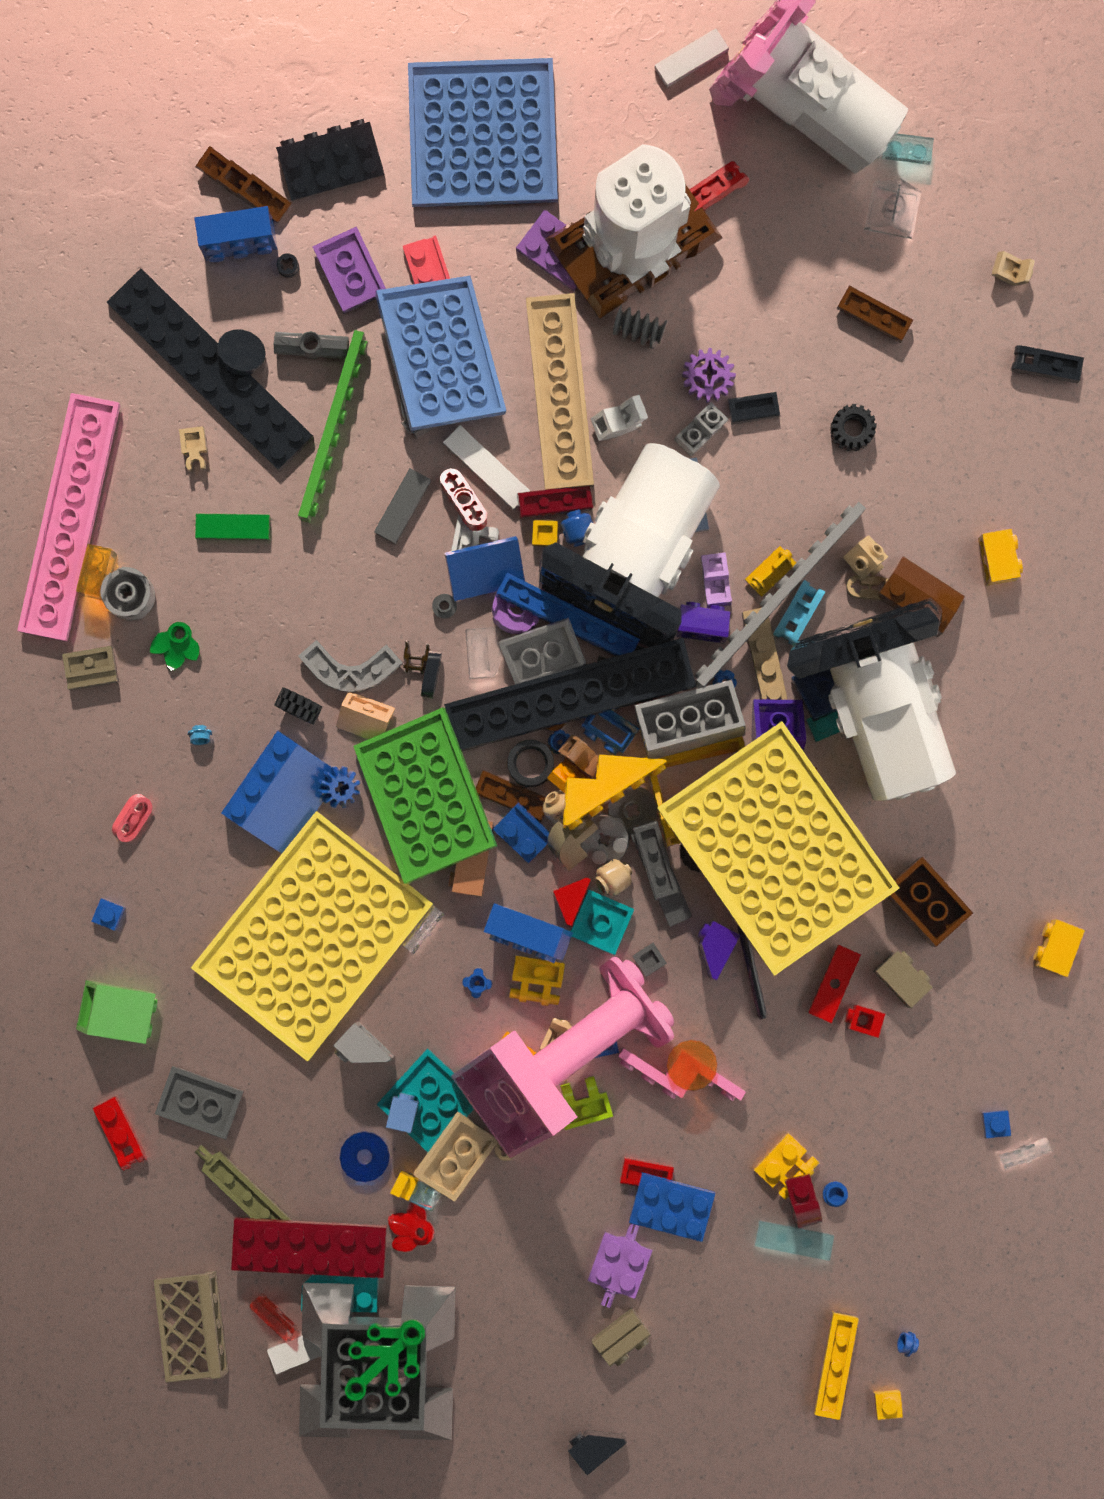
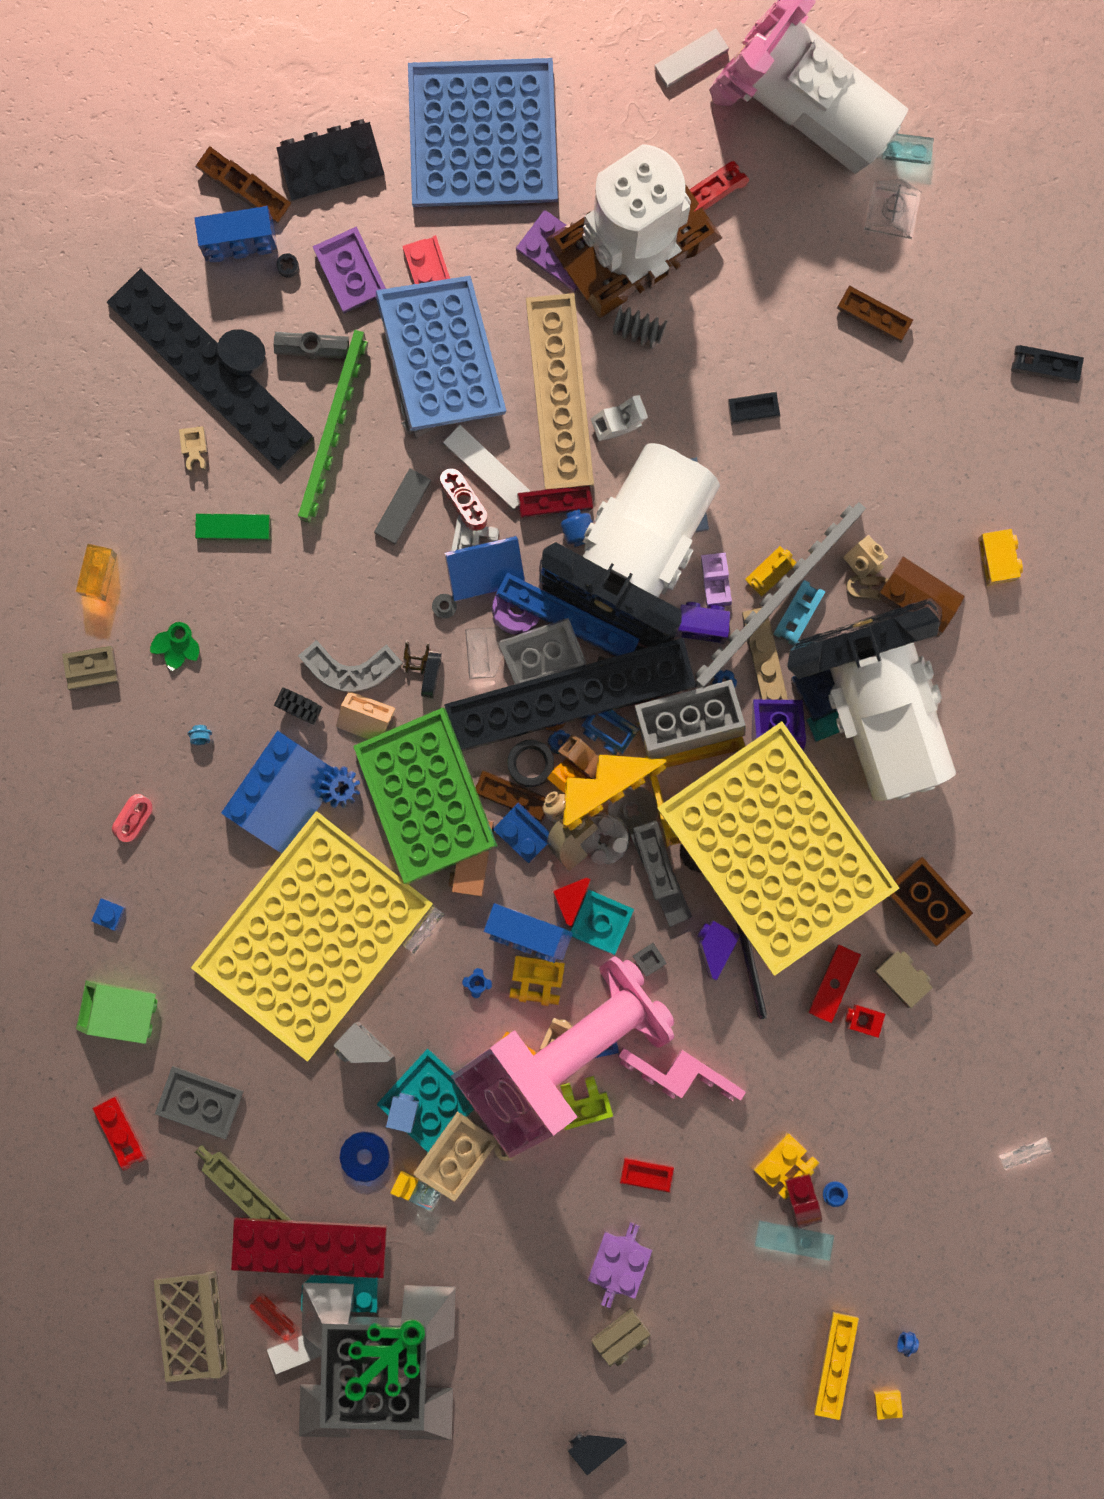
bright pink plate [17,393,120,642] -> none
light grey brick [100,567,155,621] -> none
red plate [388,1202,435,1252] -> none
yellow plate [532,520,558,547] -> none
tan head [594,859,633,896] -> none
blue plate [629,1172,715,1242] -> none
clear orange tile [666,1040,717,1091] -> none
light grey slope [674,402,728,457] -> none
medium lavender gear [682,348,736,403] -> none
black tyre [830,404,877,451] -> none
blue plate [982,1110,1011,1138] -> none
tan bracket [991,251,1035,286] -> none
yellow brick [1033,919,1085,977] -> none

